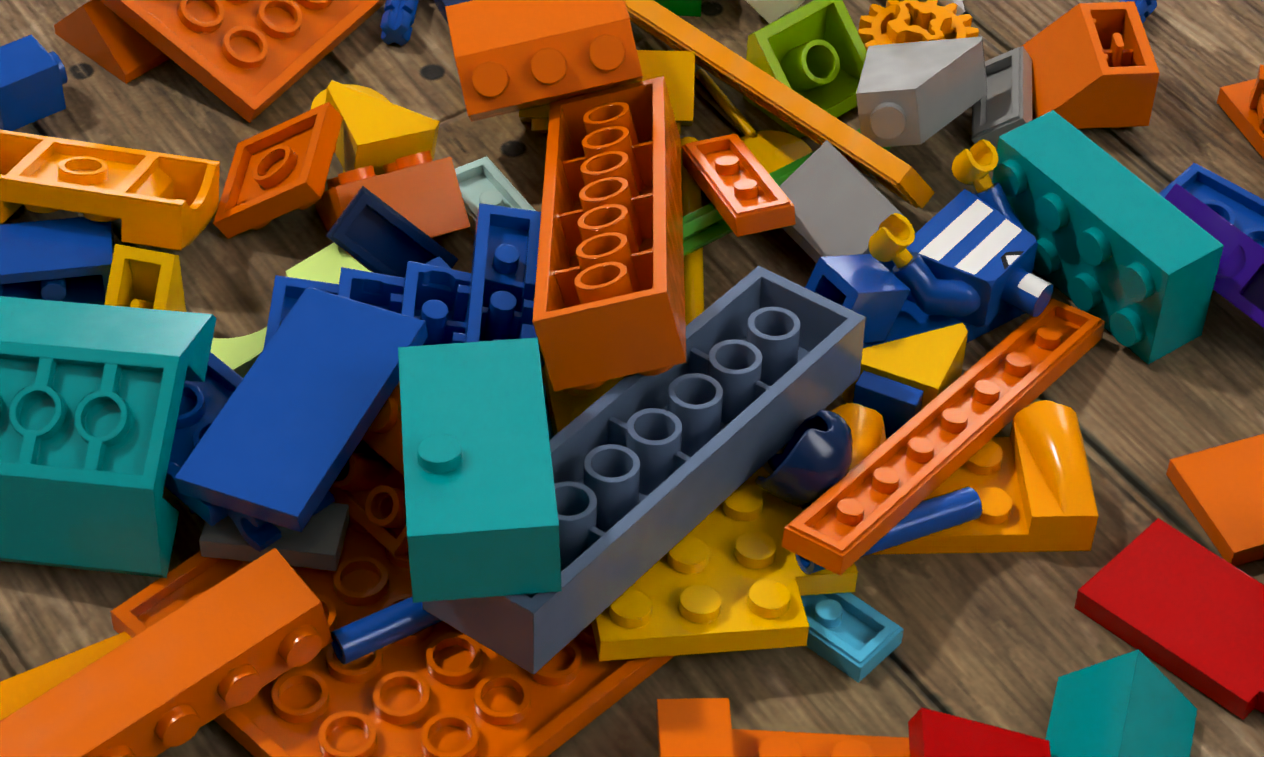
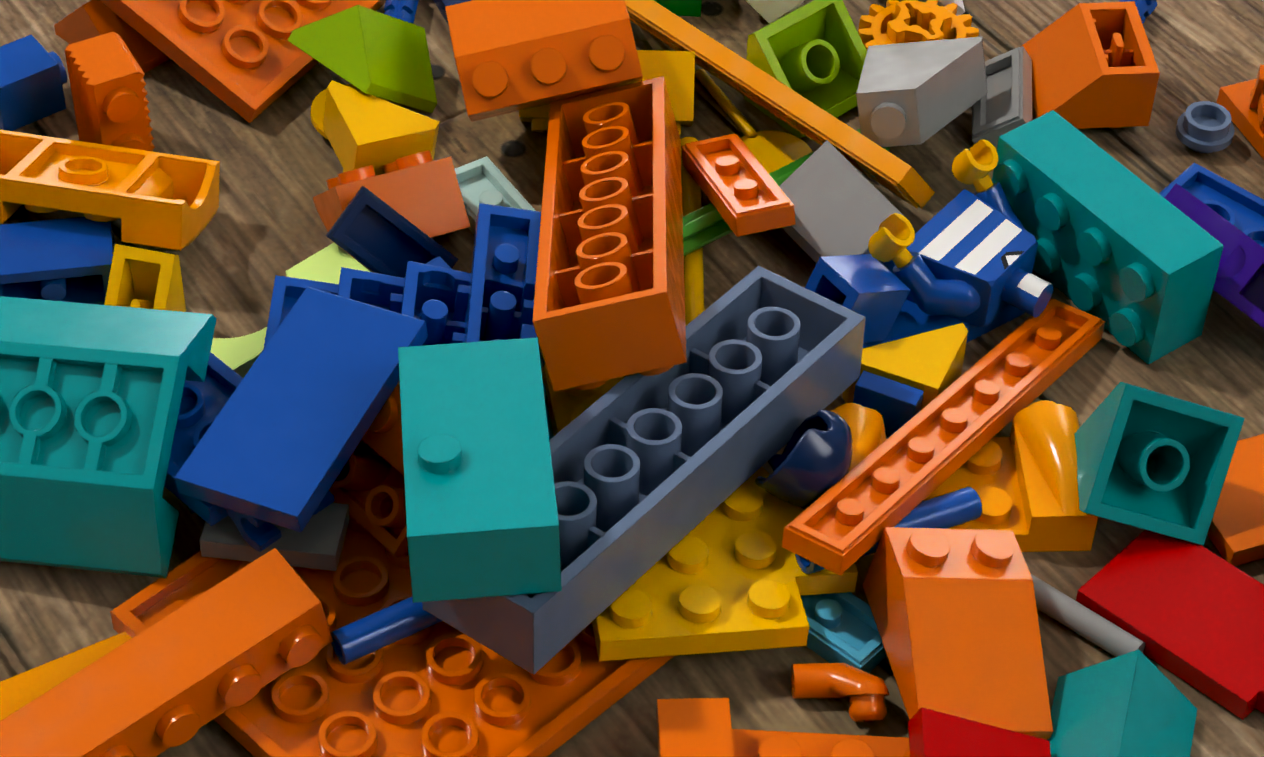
orange plate [213,102,343,239] -> none
none -> orange brick [65,32,155,152]
none -> lime slope [287,5,437,113]
none -> orange arm [791,663,890,722]
none -> orange slope [863,527,1053,740]
none -> light grey bar [1031,574,1145,657]
none -> teal slope [1074,381,1245,546]
none -> sand blue plate [1176,101,1235,153]

